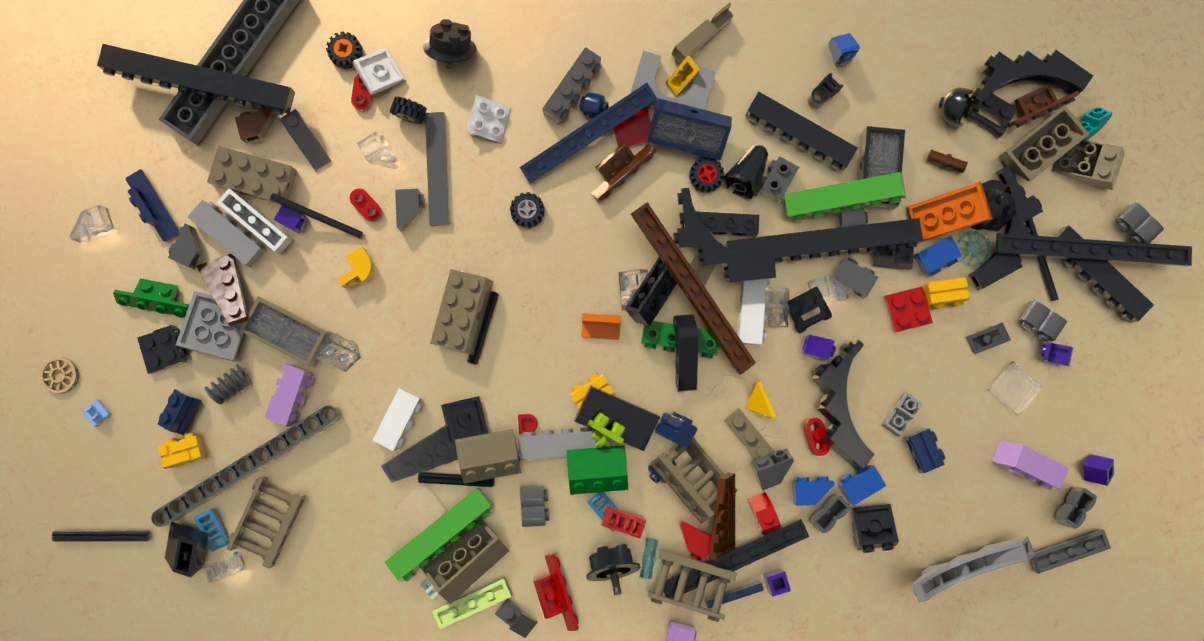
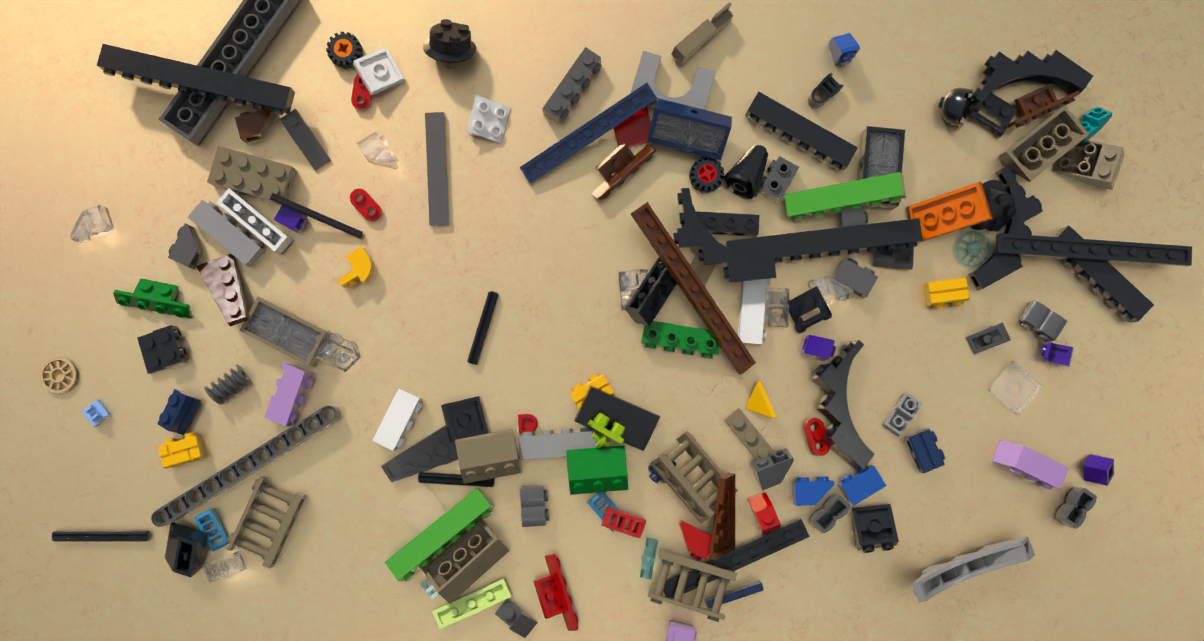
dark blue bracket [125,169,179,242] -> none
light grey plate [176,291,252,362] -> none
black wheel [390,96,427,124] -> none
dark grey slope [395,189,425,231] -> none
dark tan brick [430,269,493,355] -> none
black wheel [510,192,545,228] -> none
dark blue head [580,93,609,118] -> none
orange panel [581,313,621,340] -> none
black piece [586,544,641,595] -> none
dark blue brick [655,411,698,448] -> none
yellow slope [666,56,700,96] -> none
black beam [673,314,698,392] -> none
dark purple brick [764,569,791,597] -> none
red plate [884,286,933,333] -> none
blue brick [913,236,962,276] -> none
reddish brown pin [927,149,968,173] -> none
black piece [1025,218,1059,302] -> none
dark grey plate [1031,529,1111,574] -> none
dark grey brick [1116,202,1164,243] -> none

